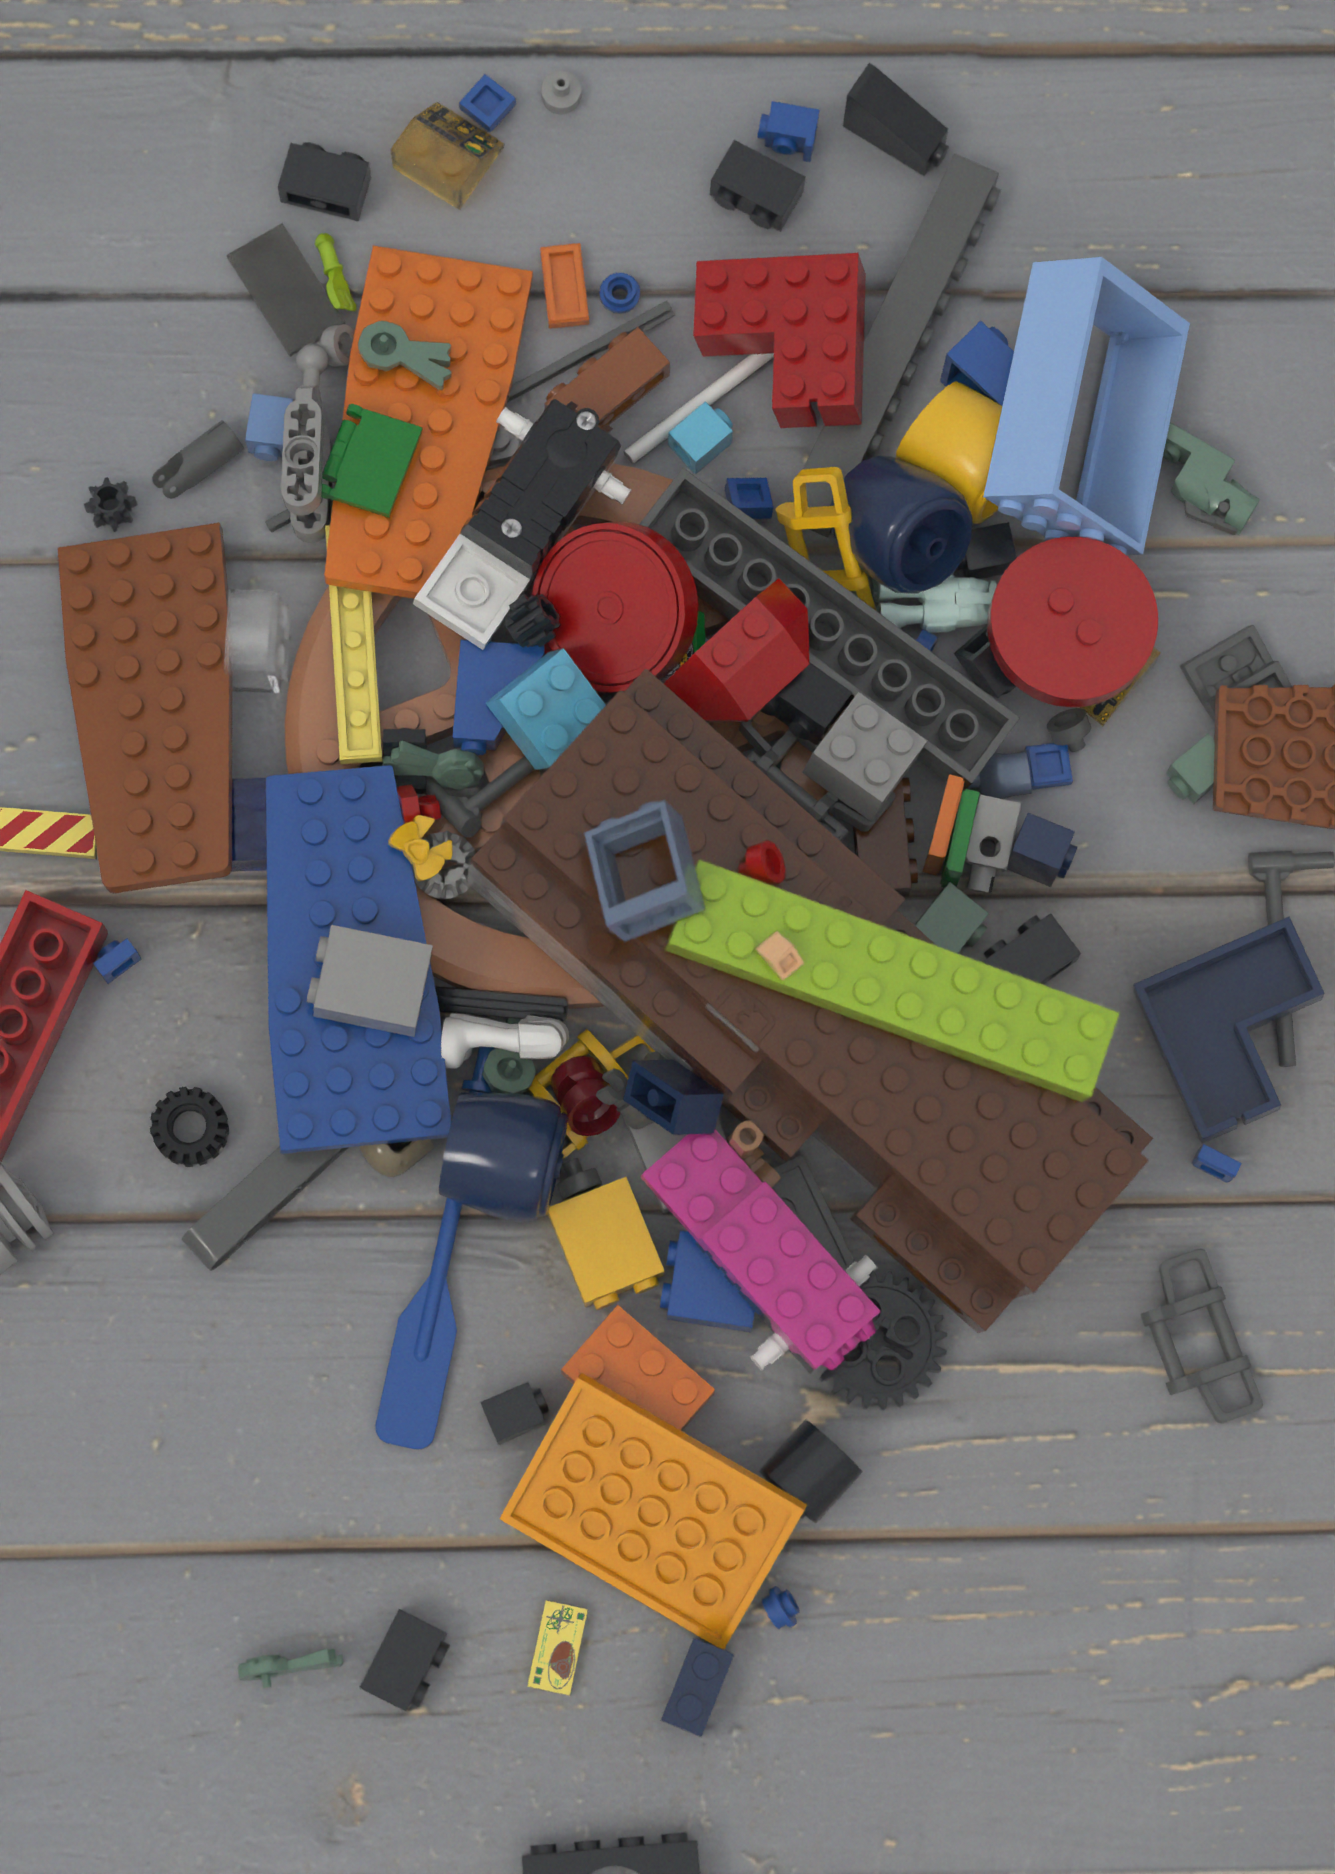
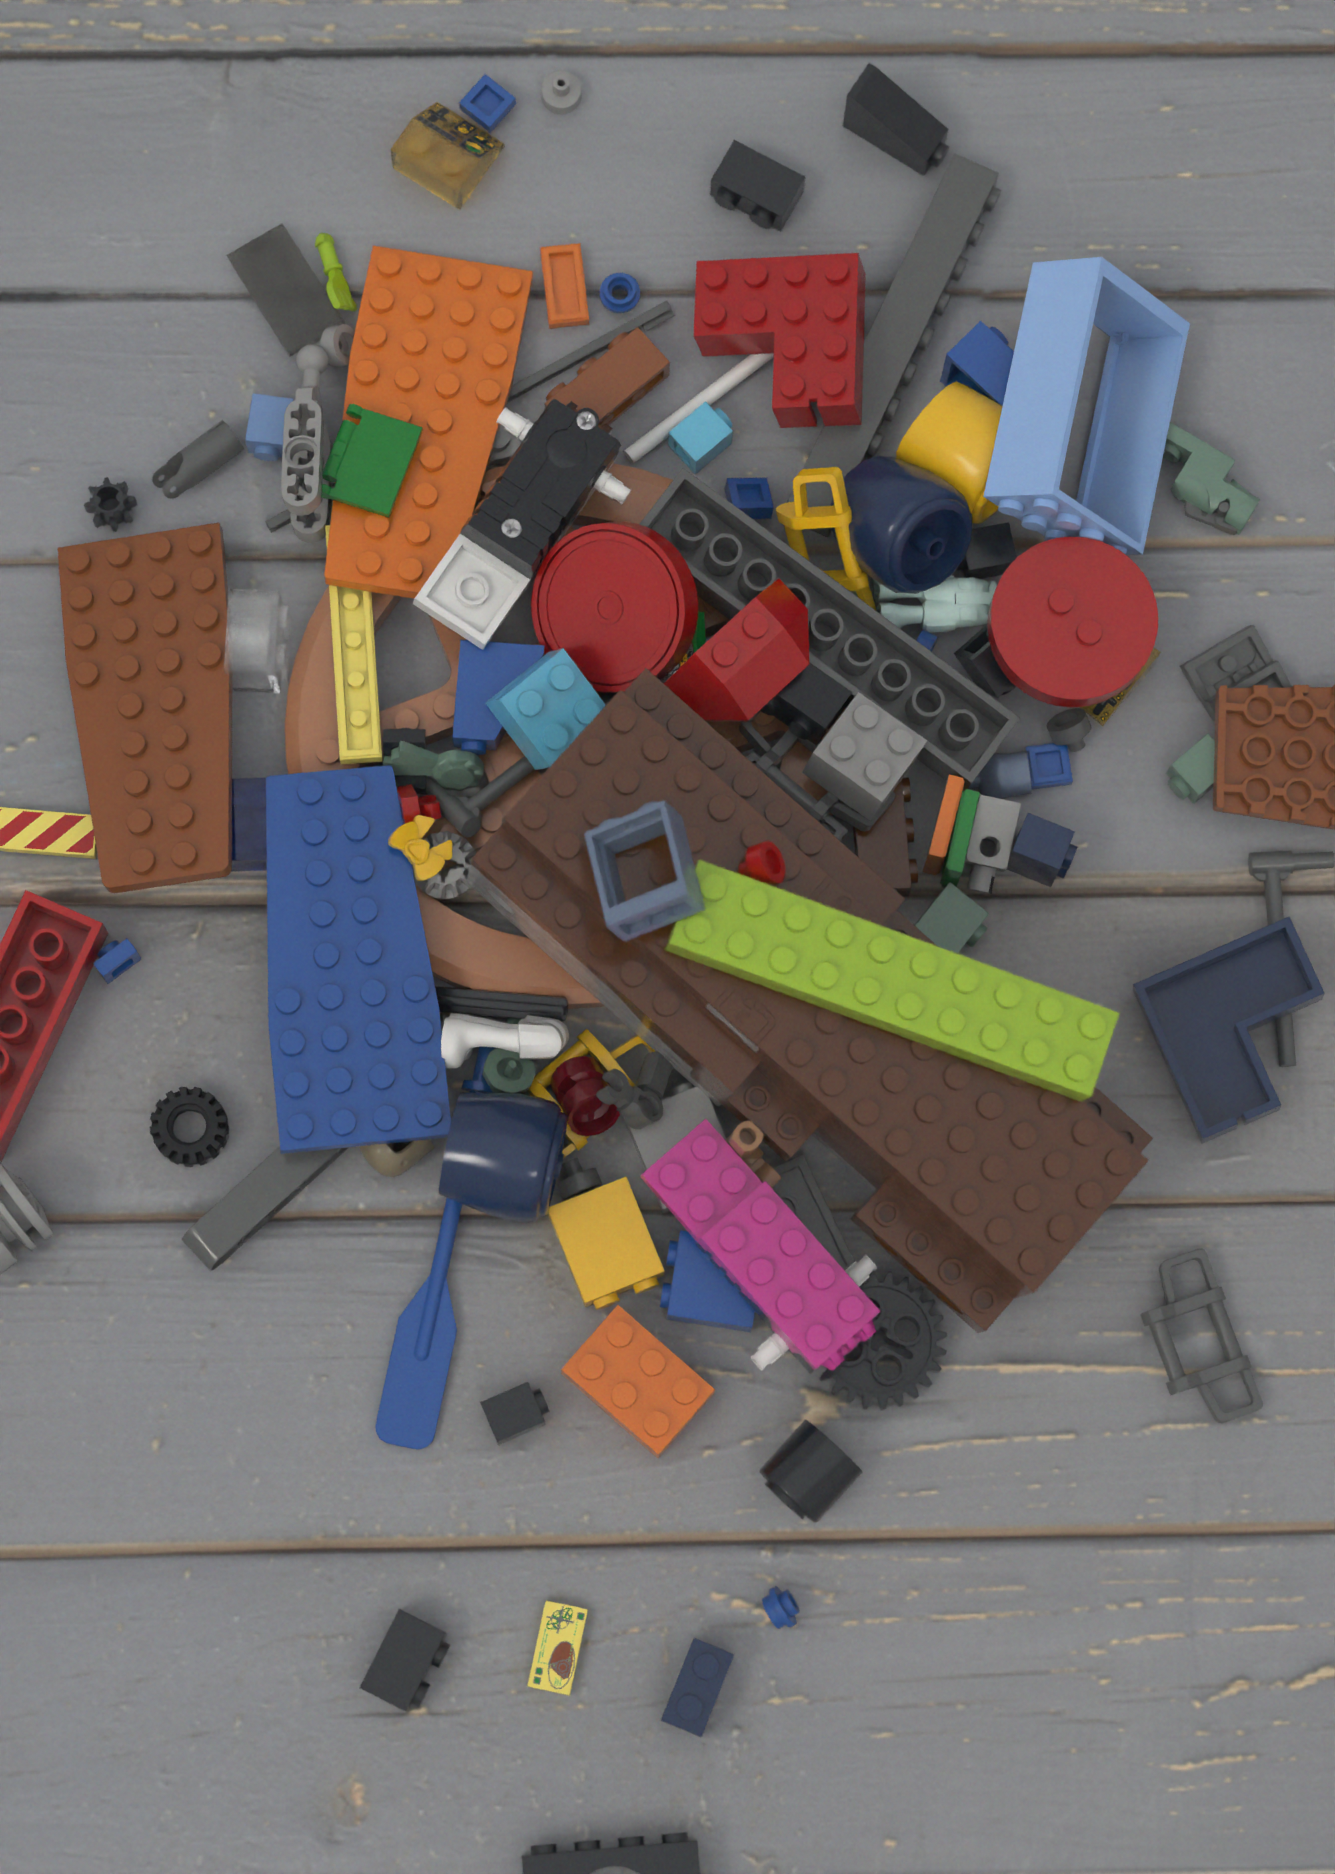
sand green piece [238,1648,344,1688] -> none
black brick [278,142,371,222] -> none
light grey brick [307,925,433,1037] -> none
sand green piece [358,321,451,390] -> none
light orange plate [499,1372,807,1650] -> none
black gear [504,594,560,648] -> none
dark blue brick [623,1059,724,1135] -> none
light nougat piece [756,931,804,981] -> none
blue brick [757,101,820,163] -> none
black brick [983,913,1081,985] -> none
blue tile [1192,1144,1242,1183] -> none

